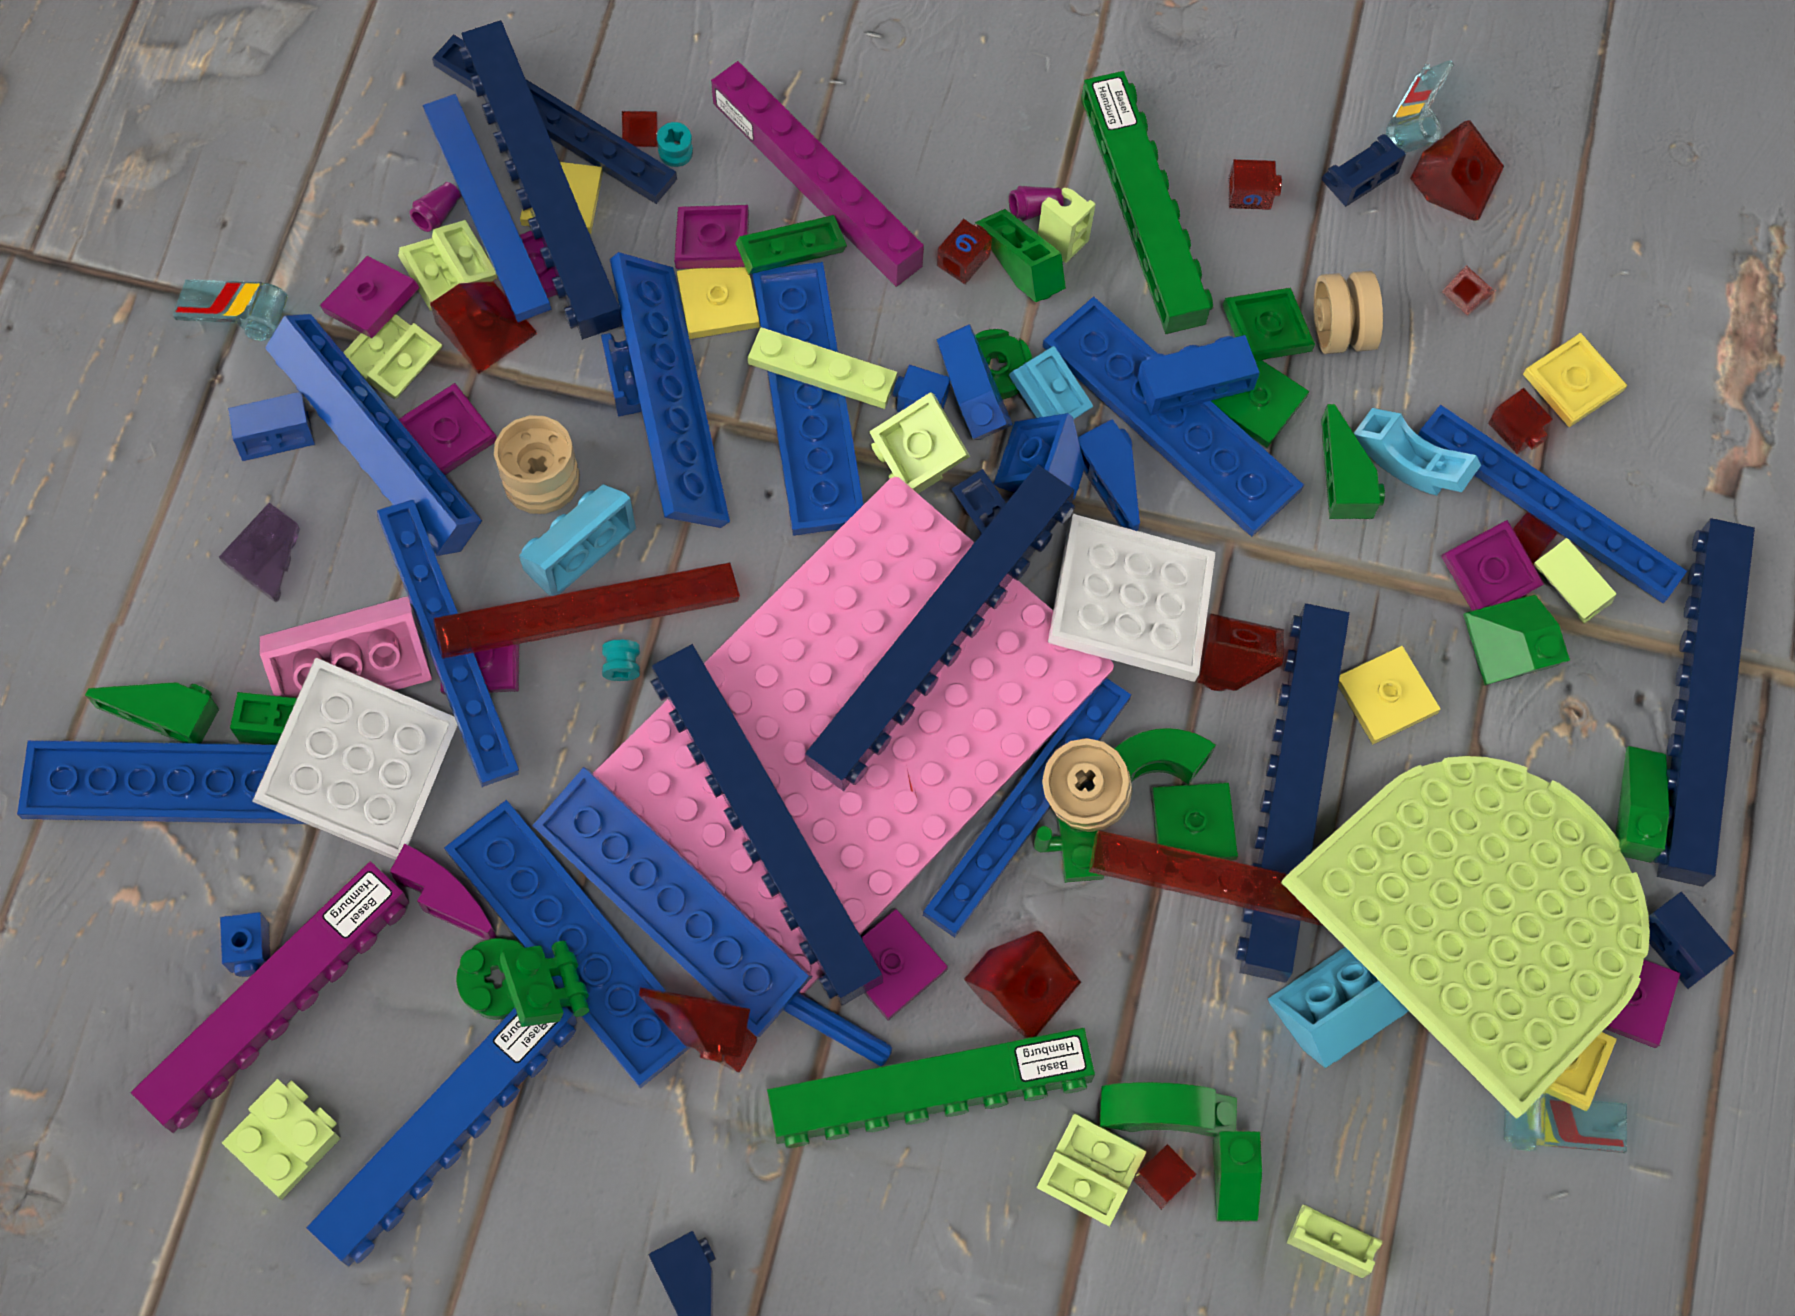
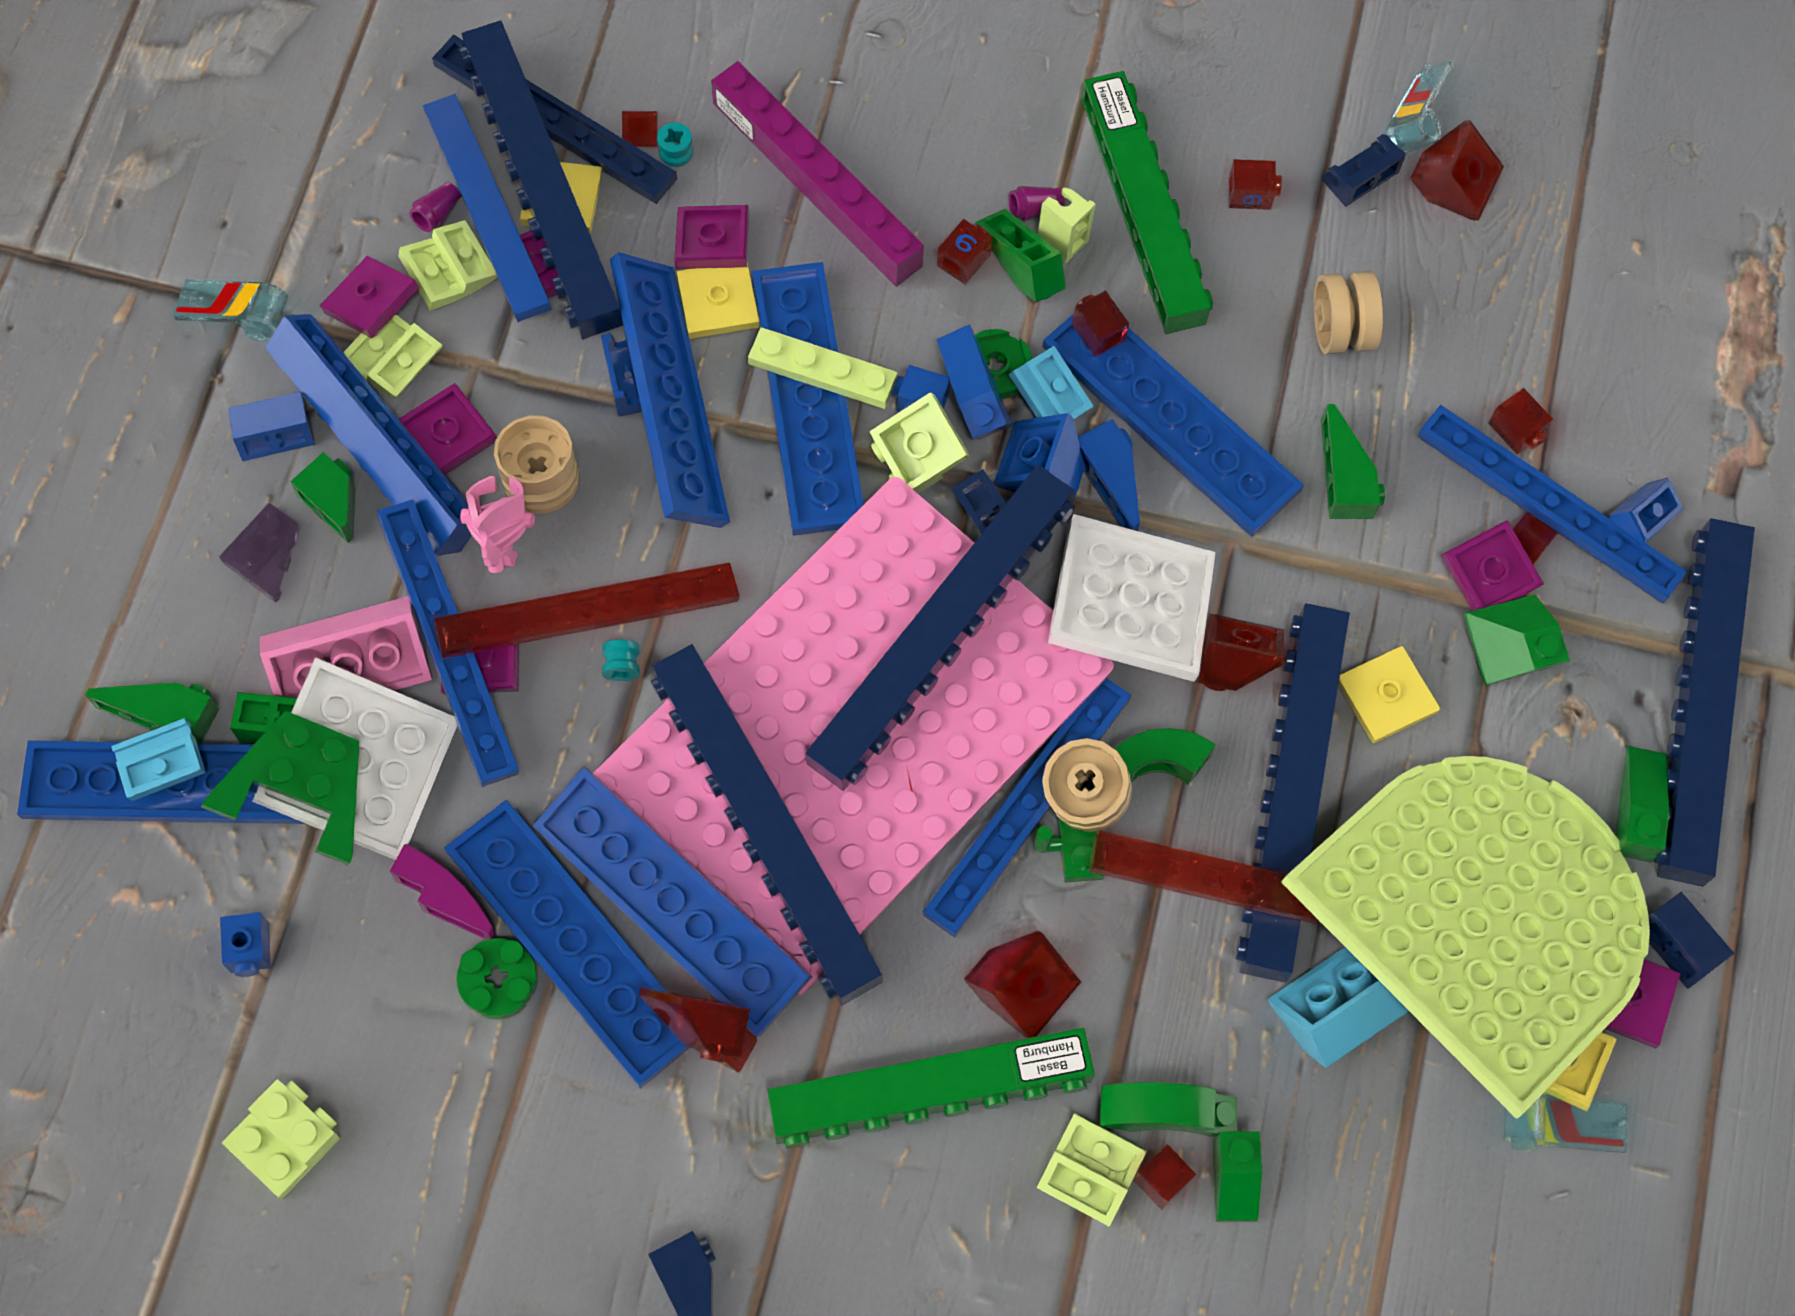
magenta brick [130,861,409,1133] -> none
blue brick [306,1007,577,1267] -> none
clear red slope [430,281,537,374] -> none
green plate [499,941,589,1027] -> none
medium azure slope [519,484,636,599] -> none
green plate [735,215,847,275] -> none
blue axle [784,993,892,1066] -> none
magenta plate [862,909,948,1021] -> none
blue brick [1137,335,1260,416] -> none
green plate [1151,783,1238,865] -> none
green plate [1211,360,1309,448] -> none
green plate [1222,287,1315,361] -> none
yellowish green hinge [1287,1205,1382,1278] -> none
medium azure arch [1354,408,1481,496] -> none
clear red slope [1442,265,1495,316] -> none
light yellow plate [1523,333,1627,428] -> none
yellowish green hinge [1534,538,1616,623] -> none
none -> medium azure plate [111,718,206,801]
none -> green wing [201,711,359,865]
none -> green slope [290,452,355,543]
none -> bright pink helmet [461,476,535,573]
none -> clear red brick [1072,290,1129,357]
none -> blue slope [1609,477,1683,544]

